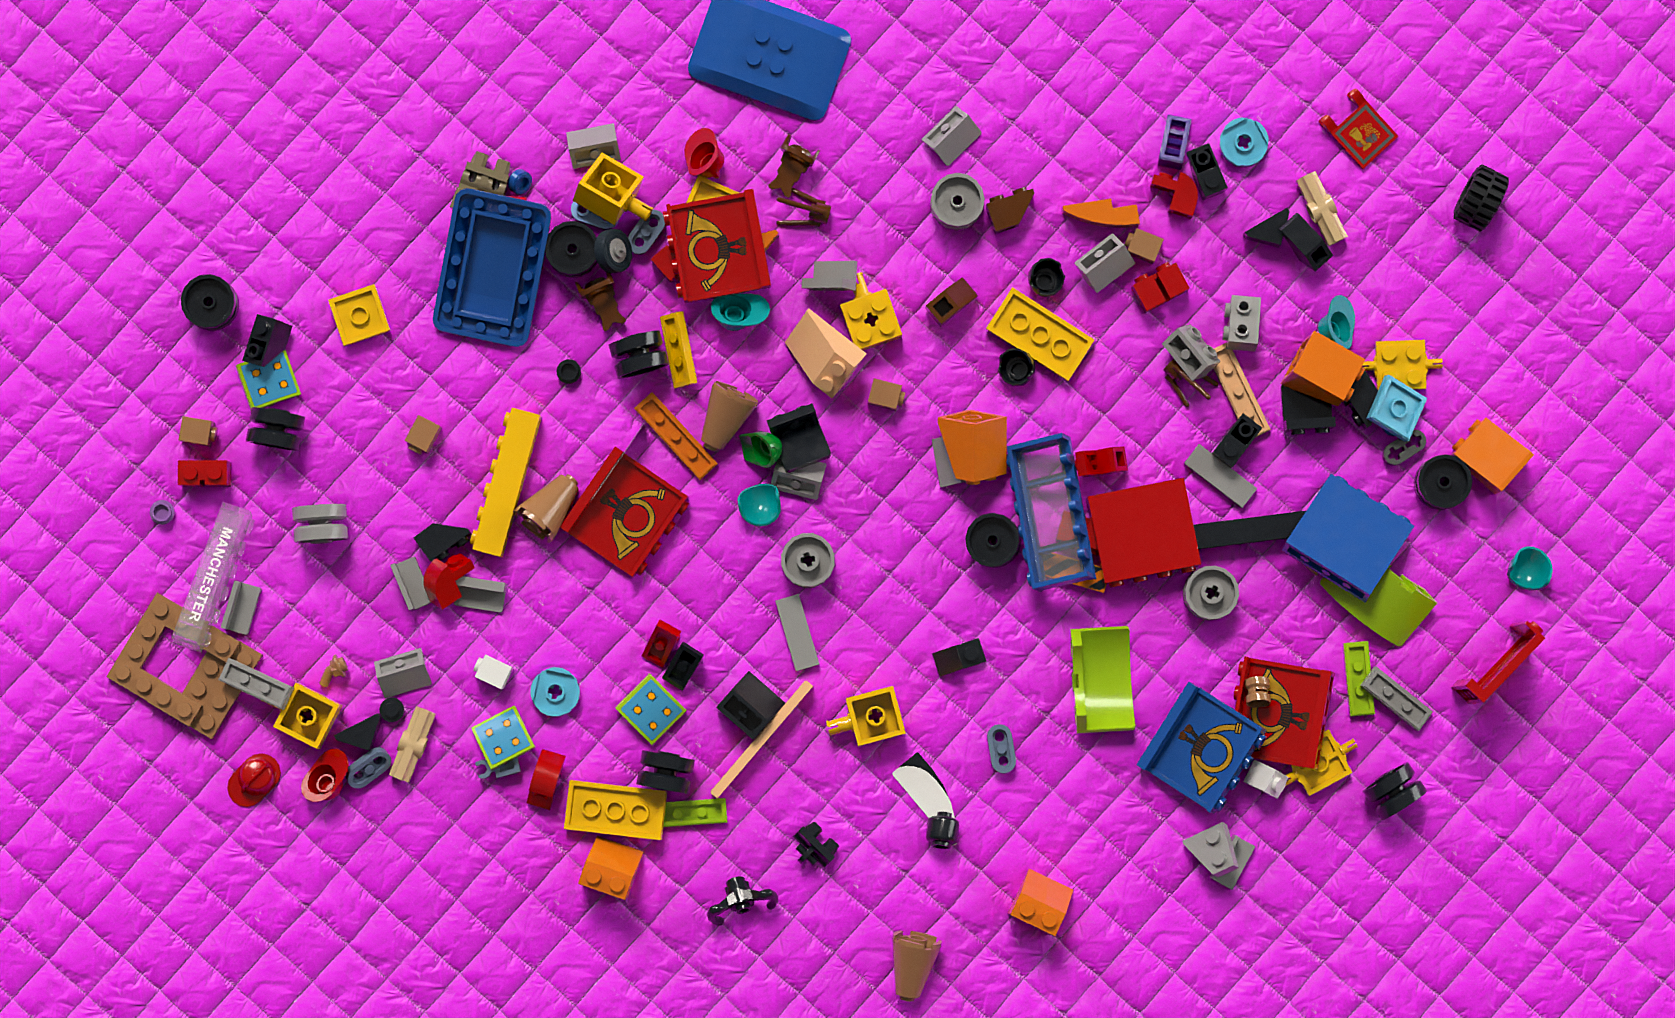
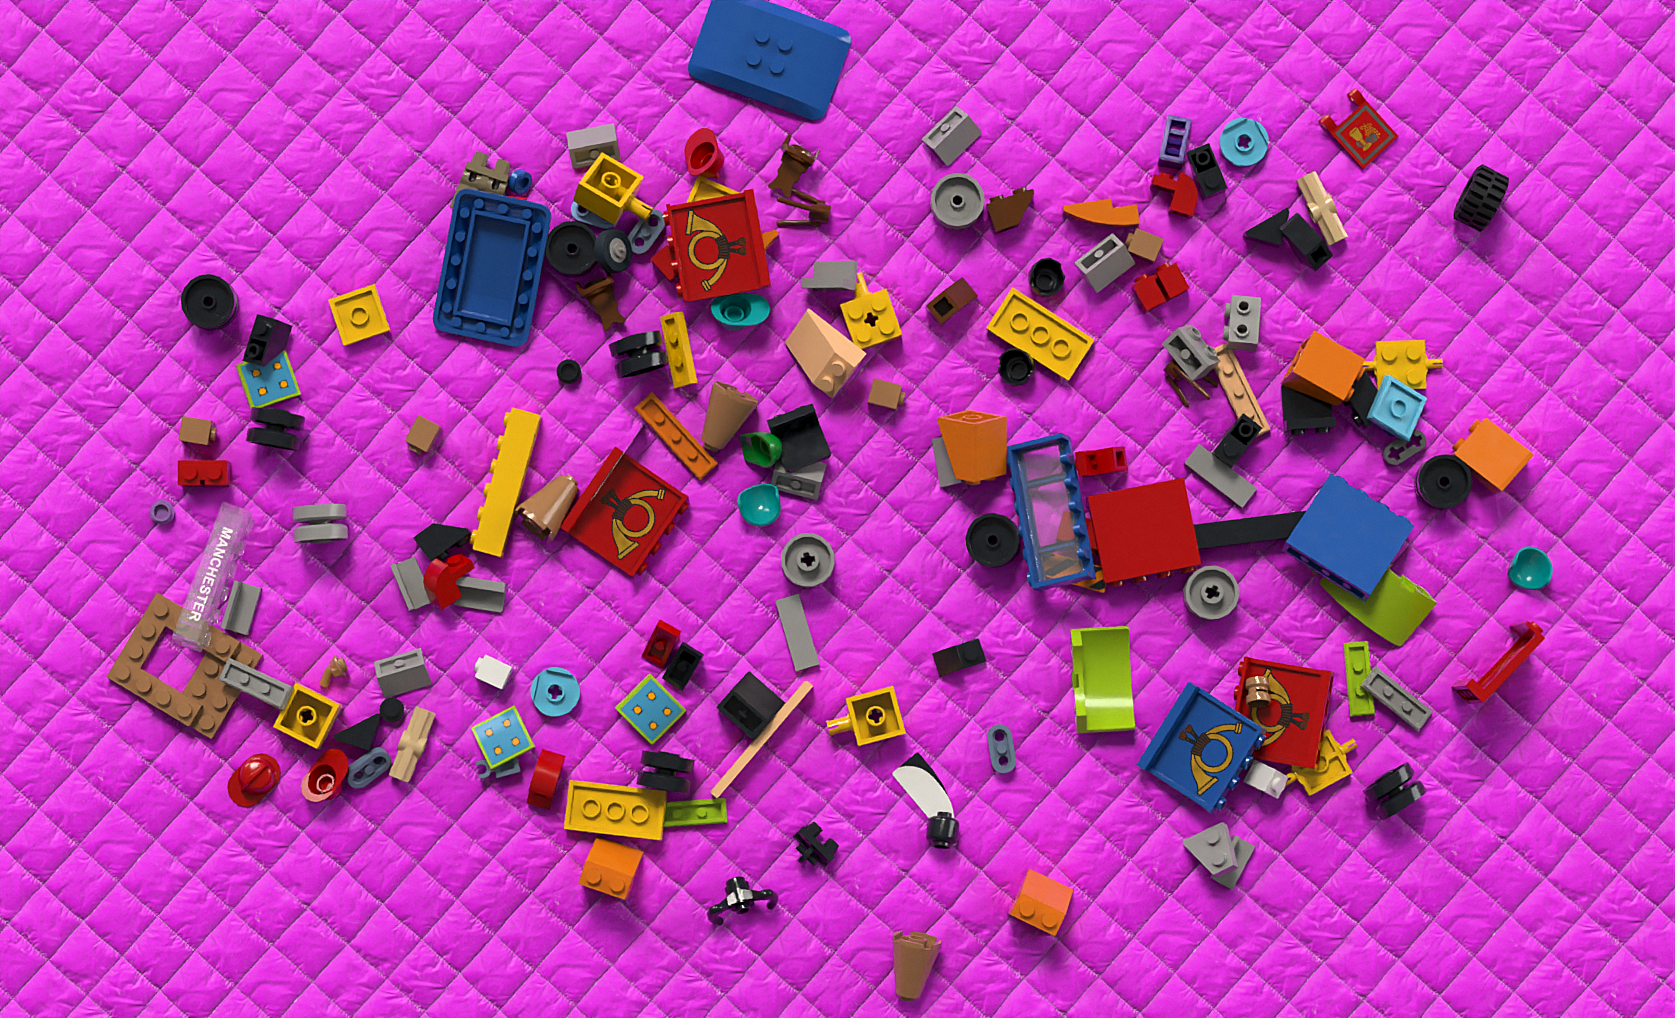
teal piece [1318,295,1355,349] -> none

